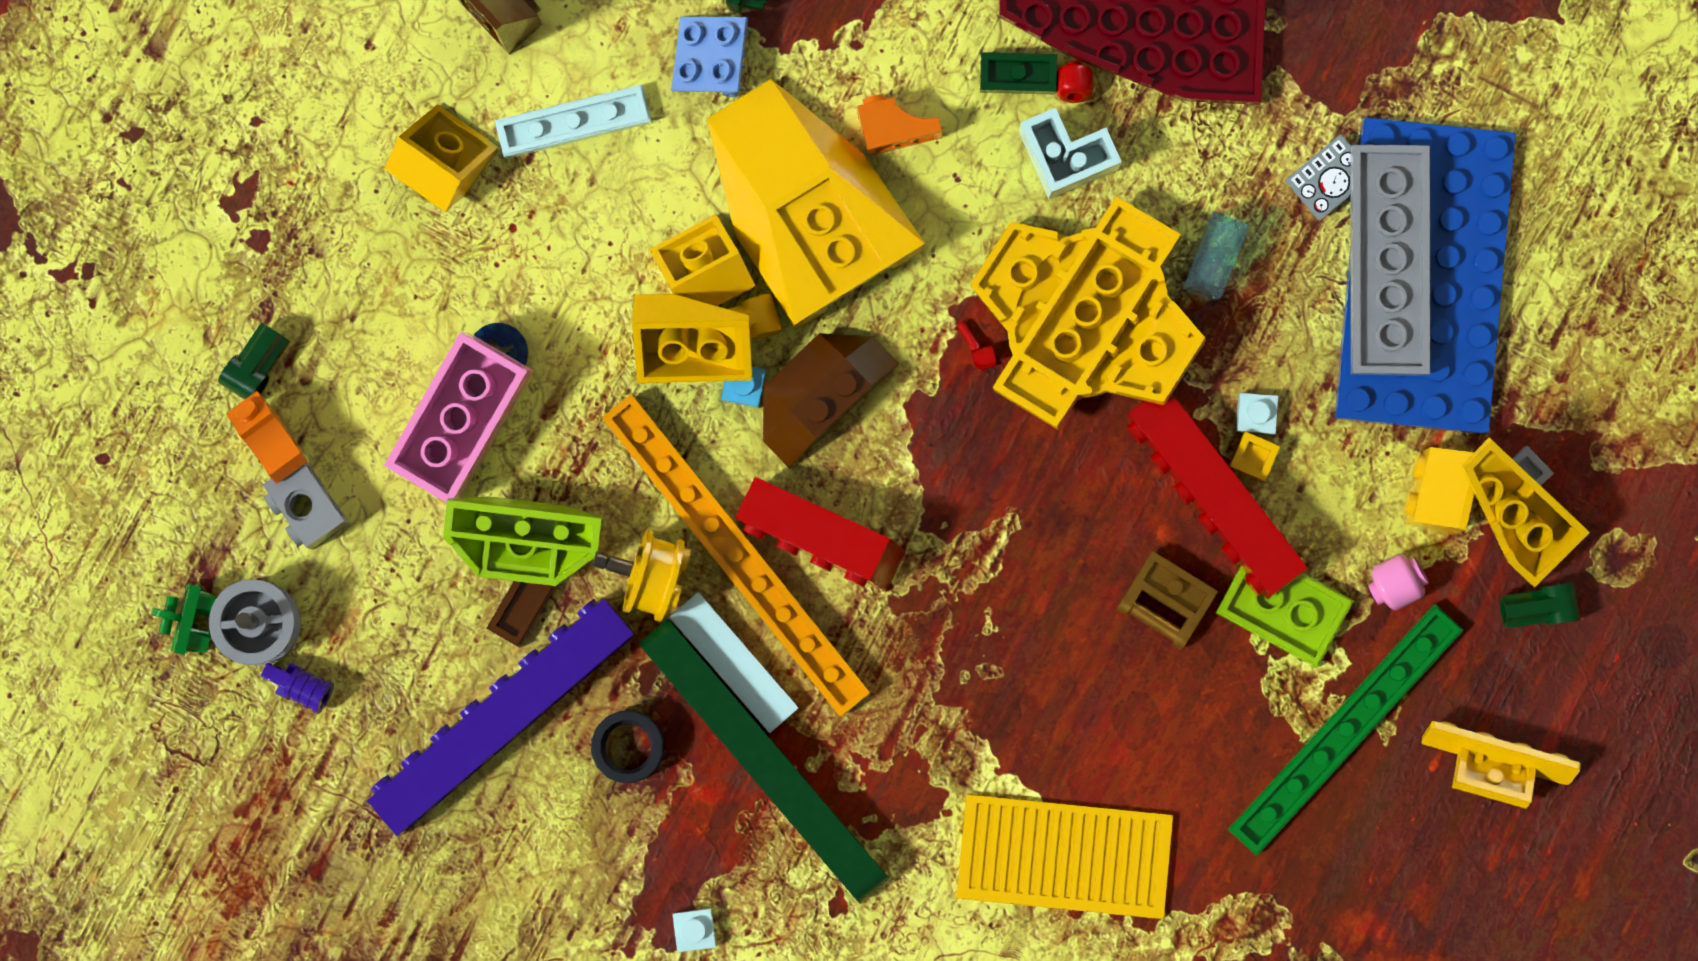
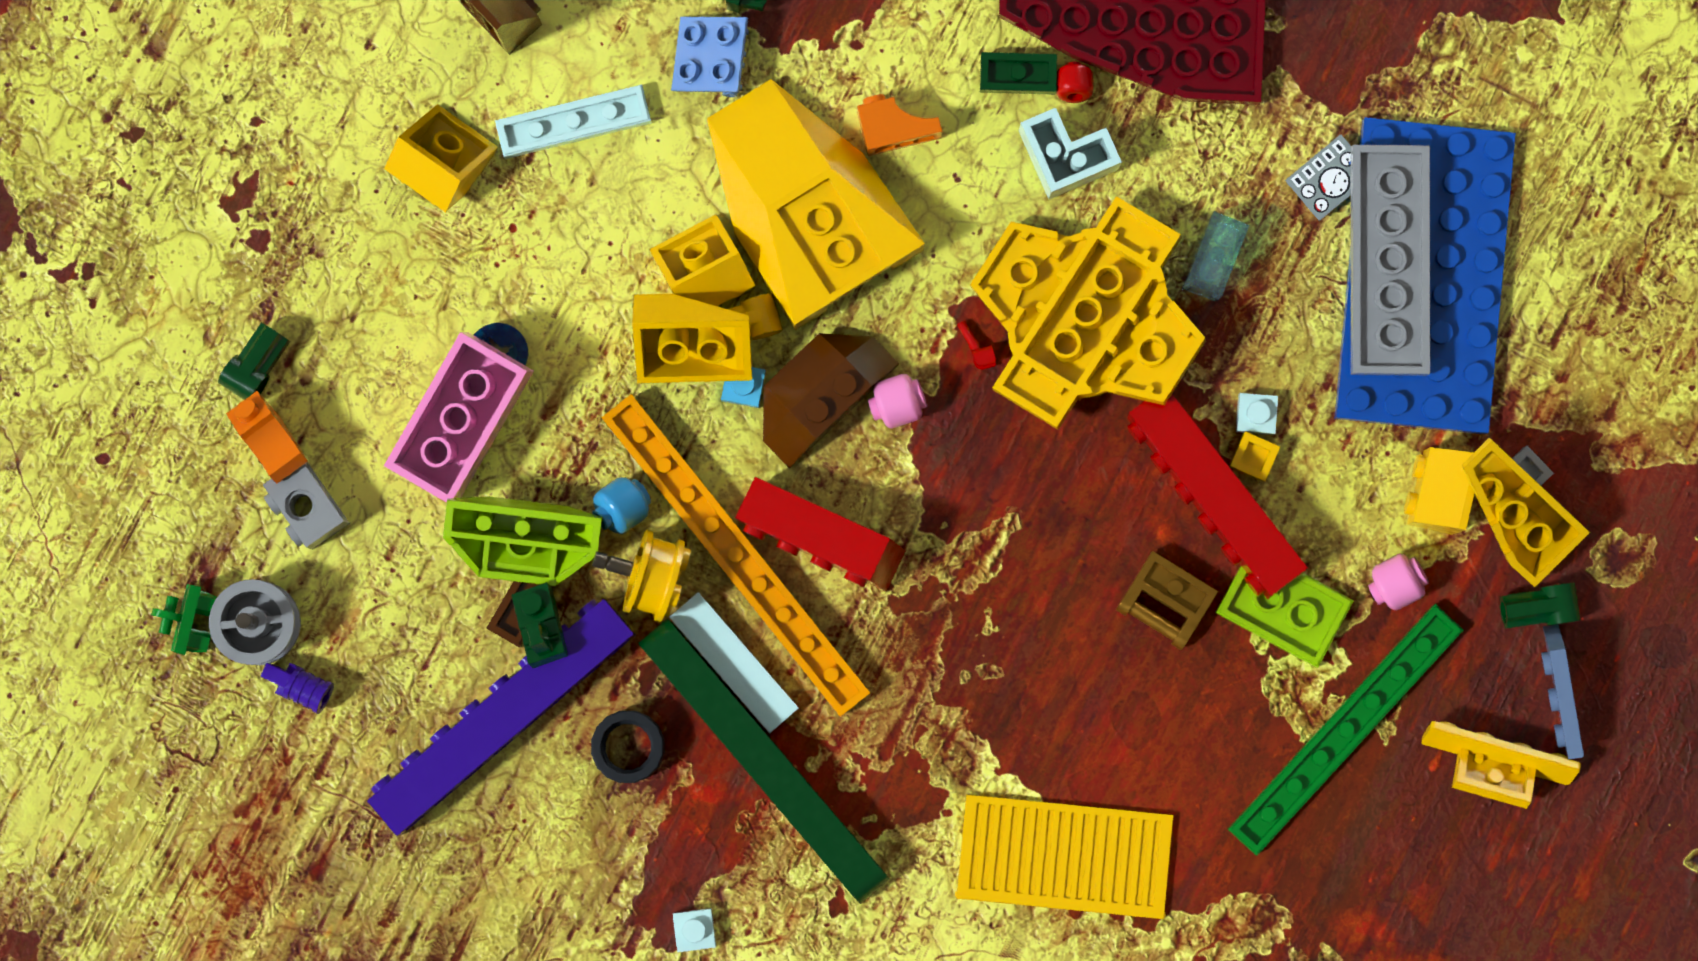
none -> dark green hinge [511,582,569,668]
none -> dark azure head [592,477,651,534]
none -> bright pink head [868,374,927,429]
none -> sand blue wing [1541,624,1584,759]

